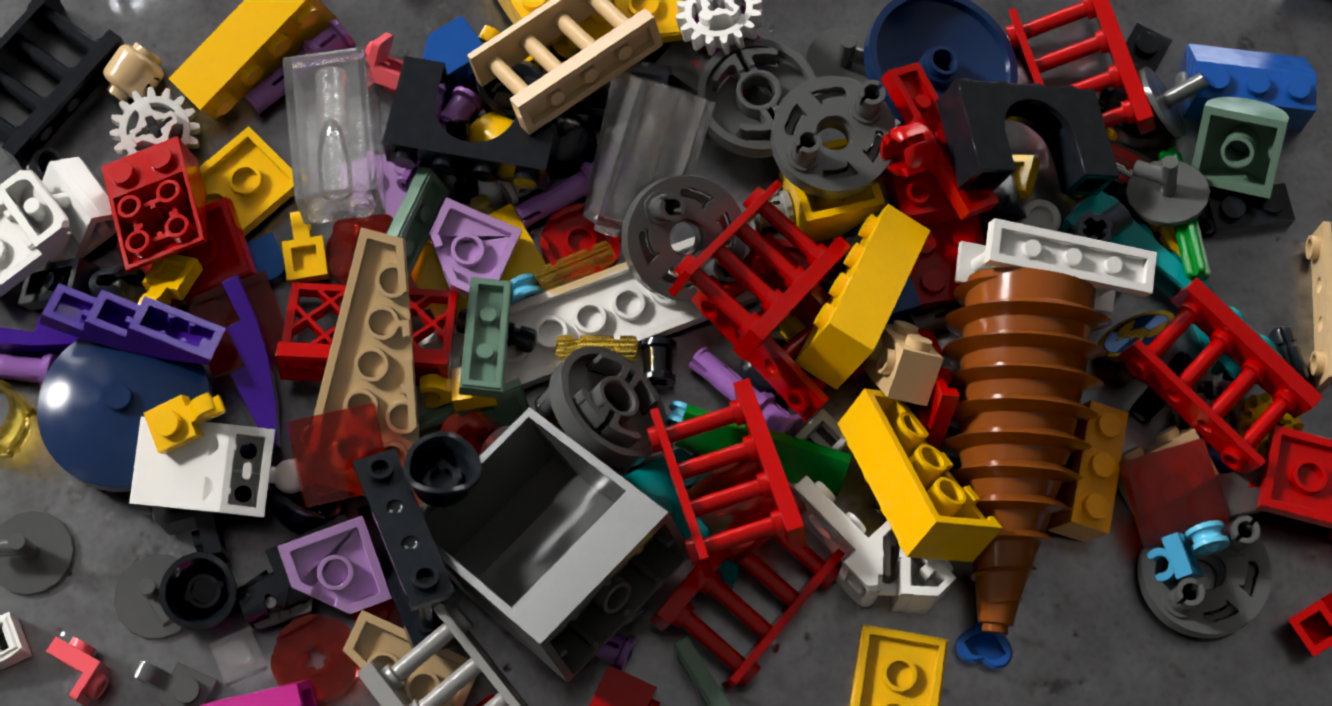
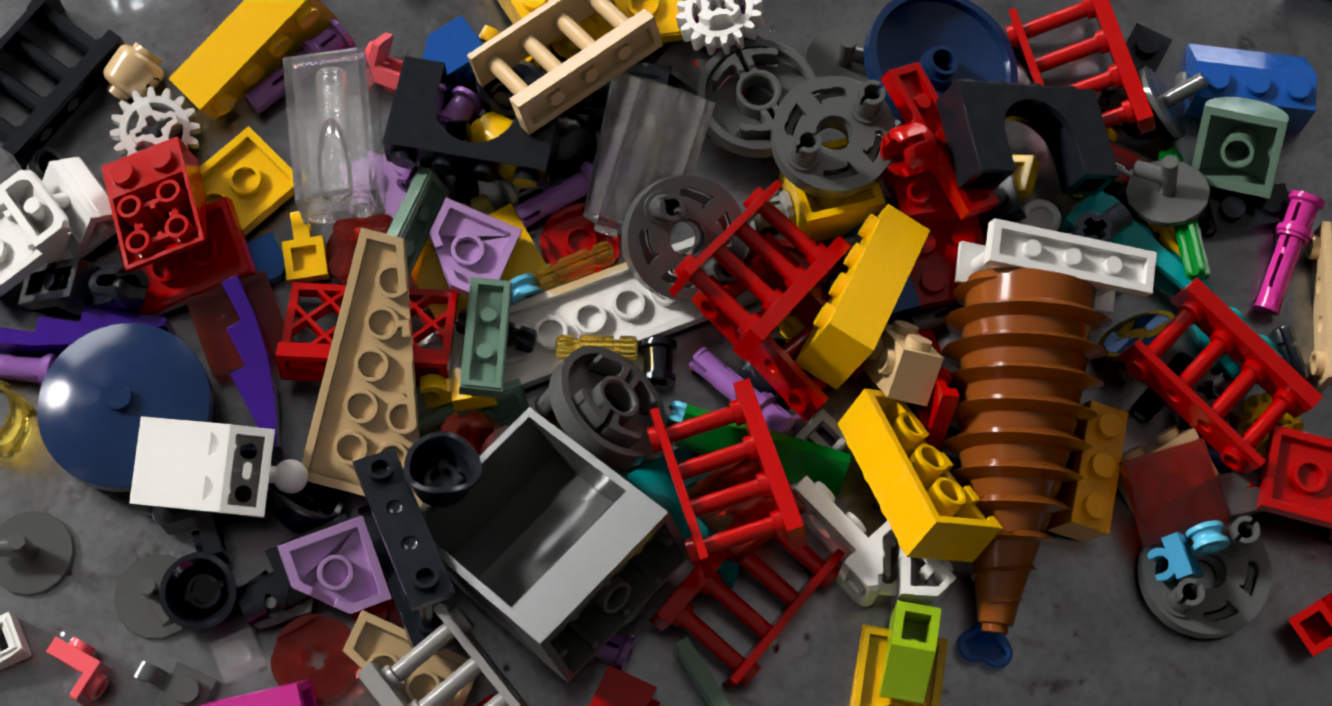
dark purple slope [40,283,226,365] -> none
yellow plate [138,254,203,306] -> none
yellow plate [143,392,226,454] -> none
clear red plate [286,403,385,508] -> none
none -> lime slope [879,601,942,705]
none -> dark pink pin [1253,190,1325,316]

